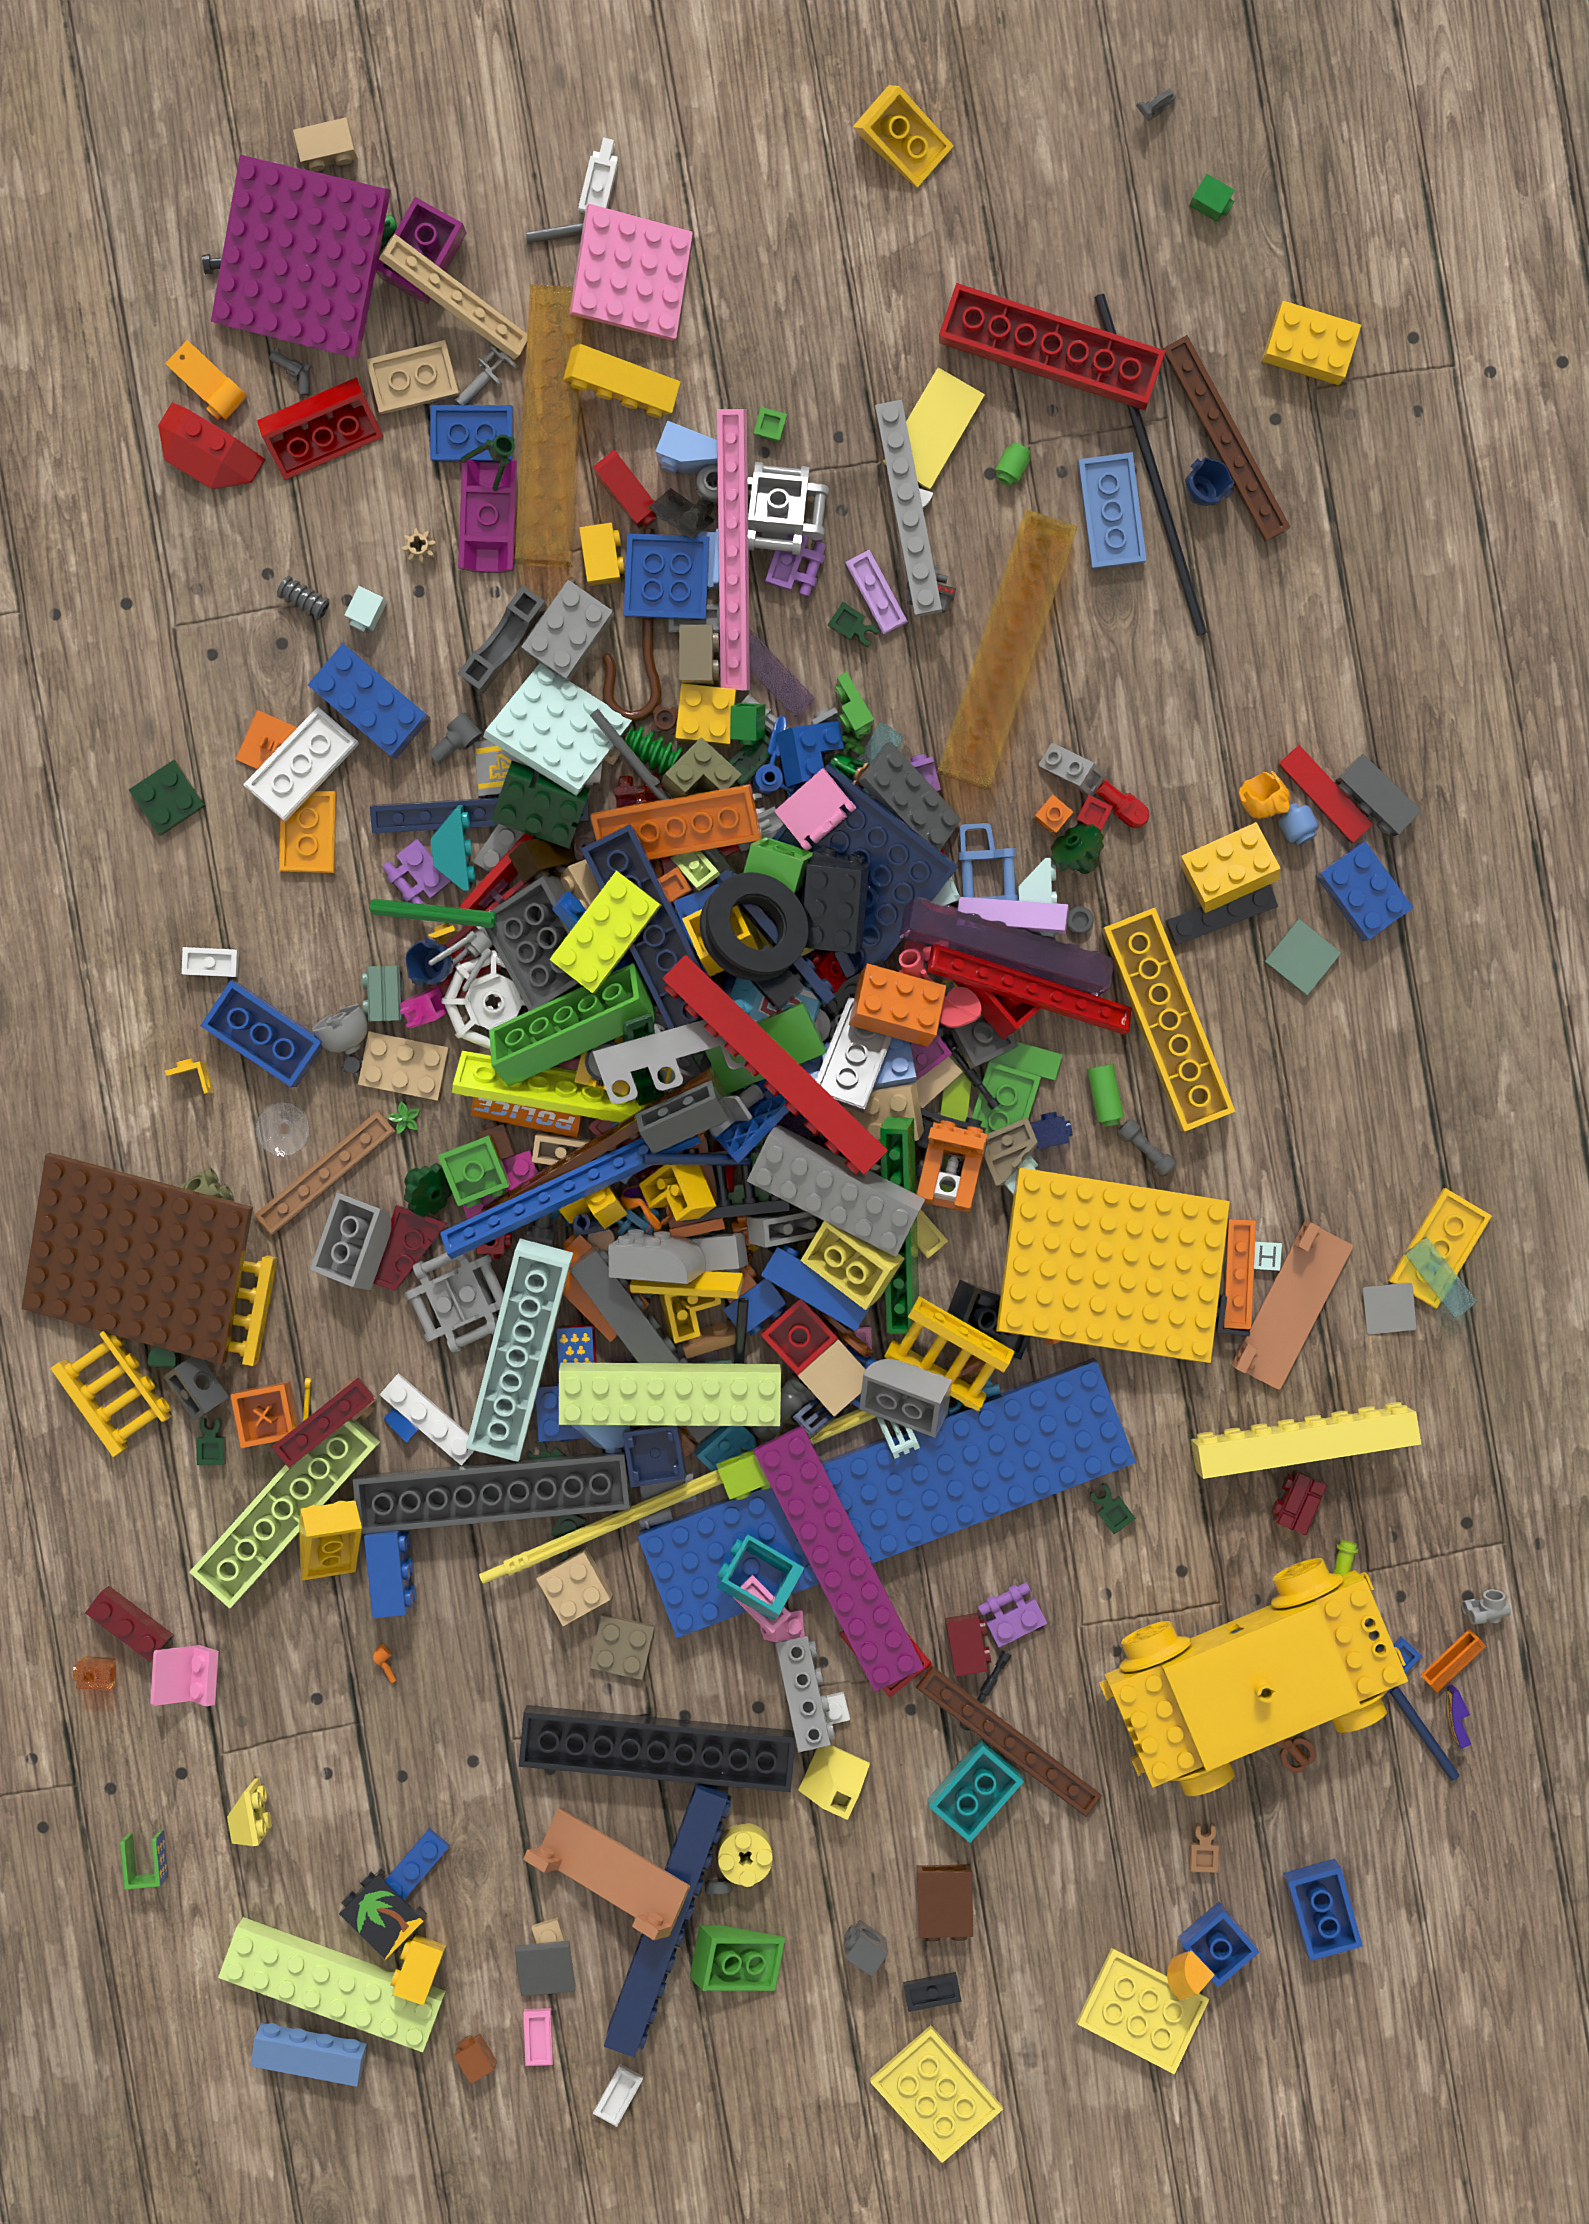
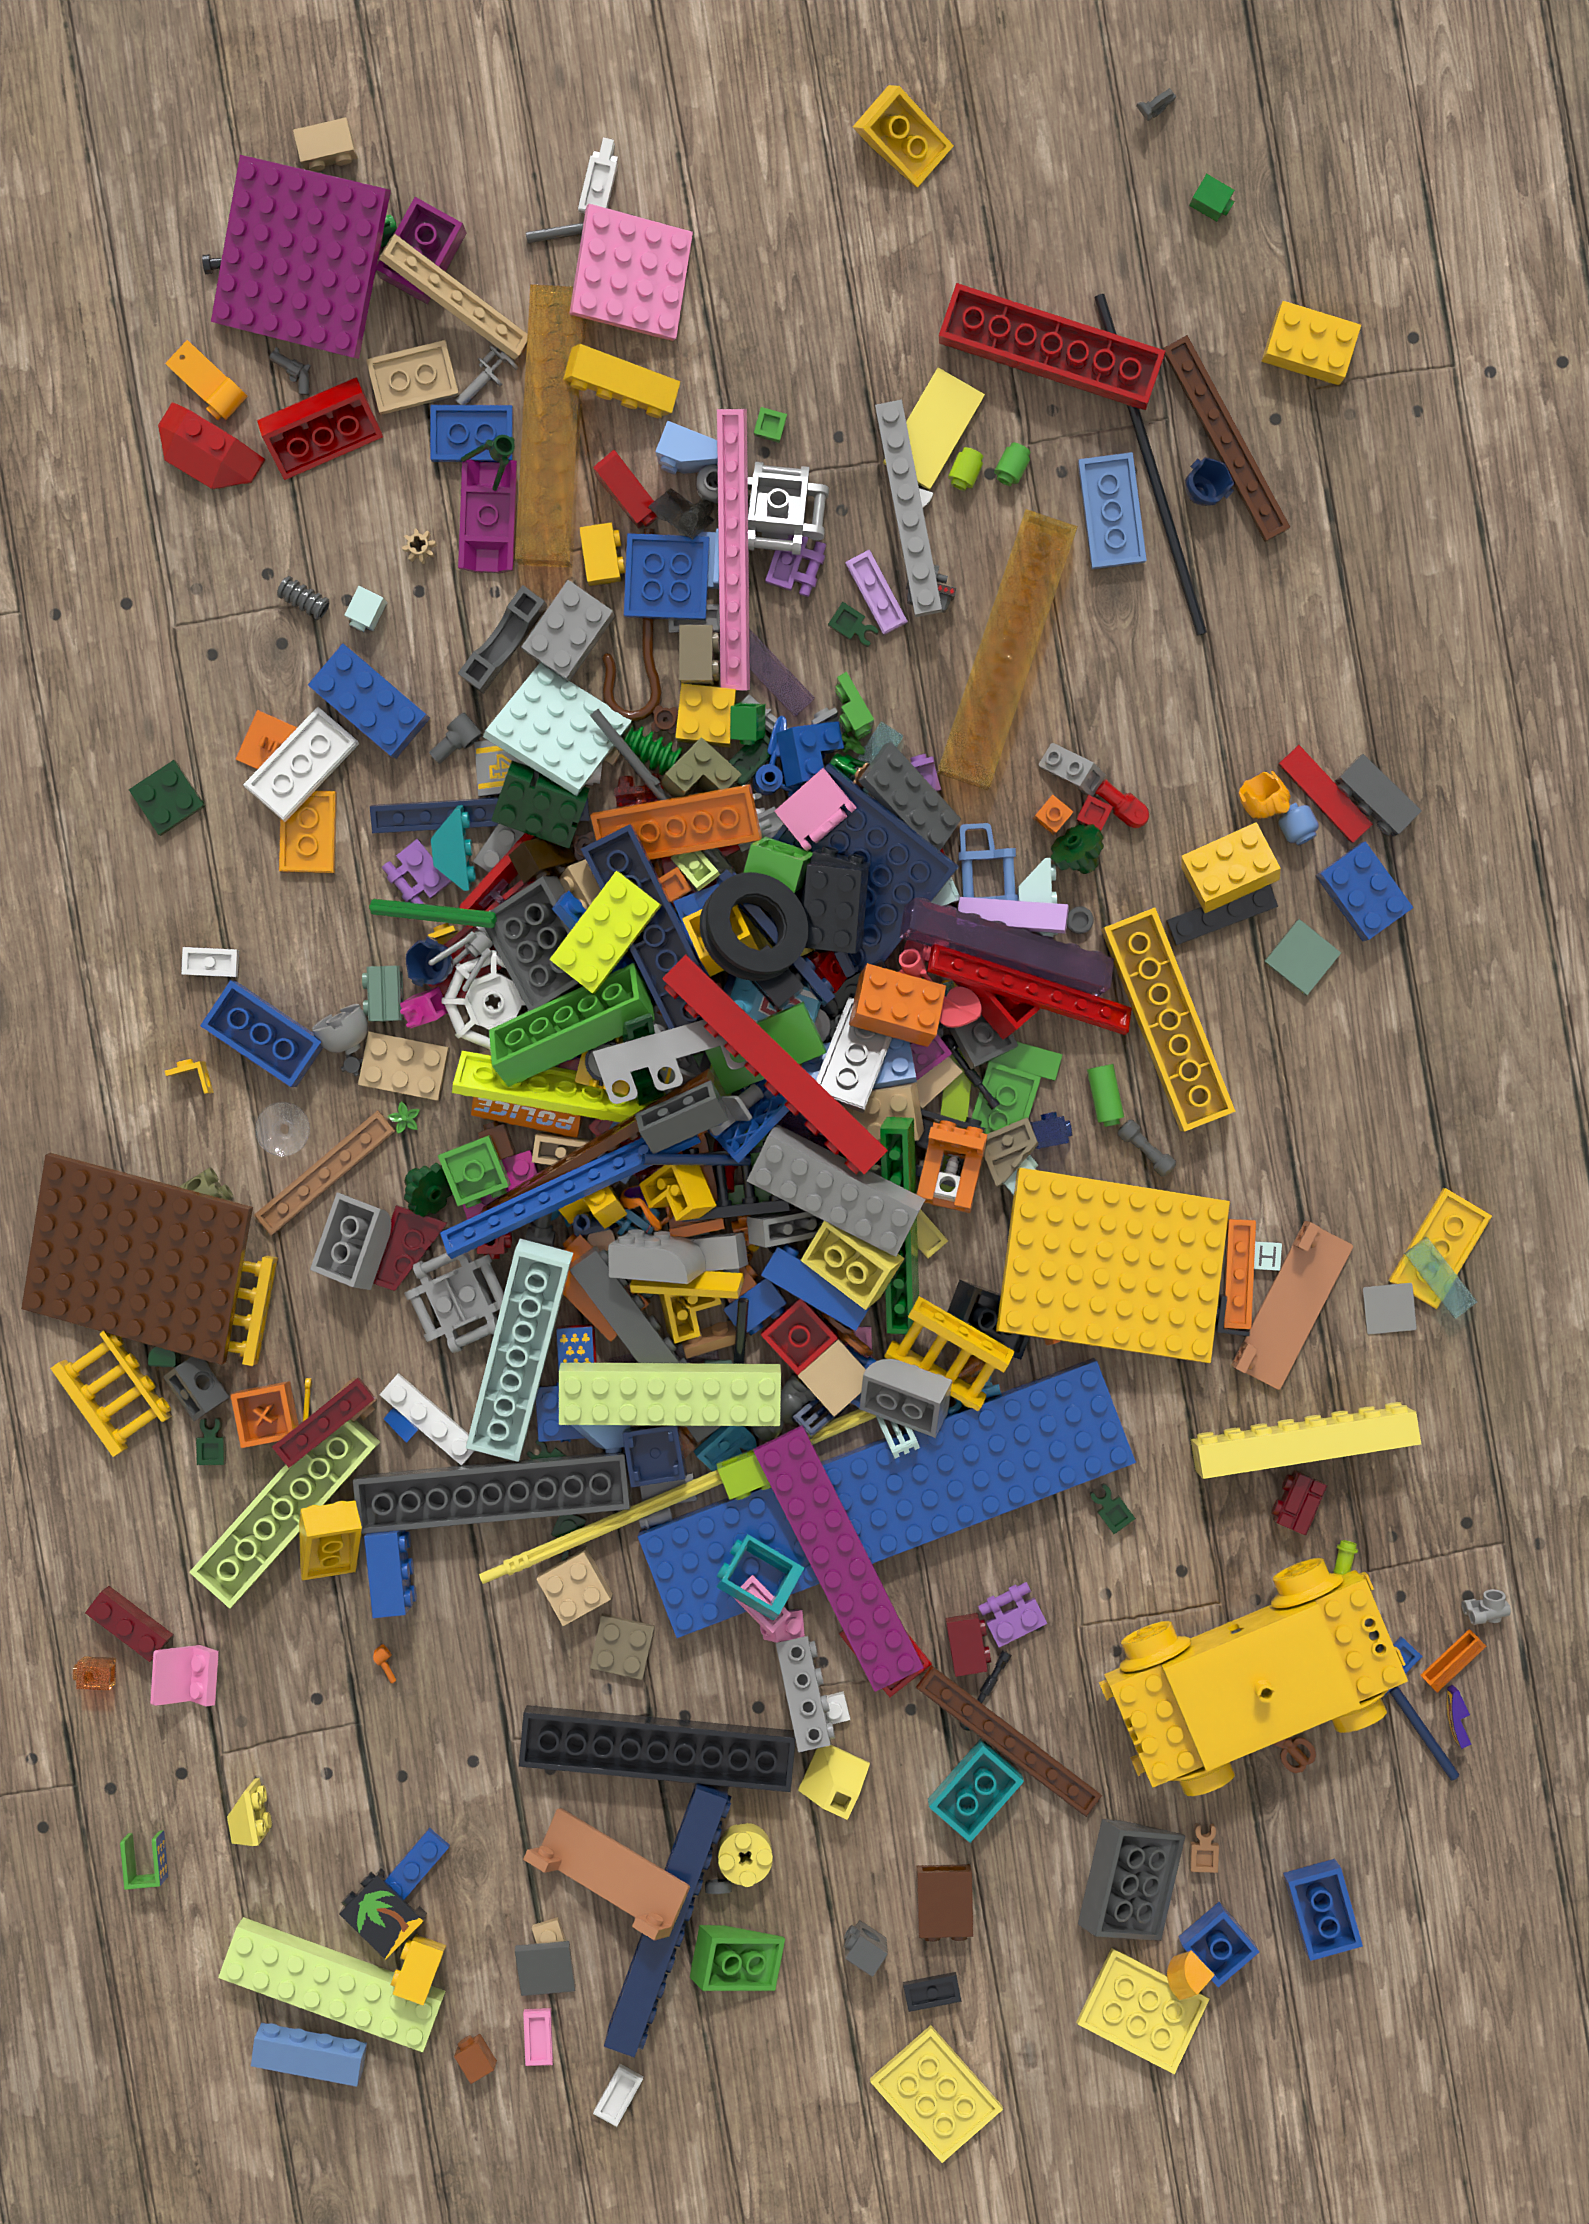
none -> lime brick [948,447,984,491]
none -> dark grey slope [1078,1819,1185,1941]

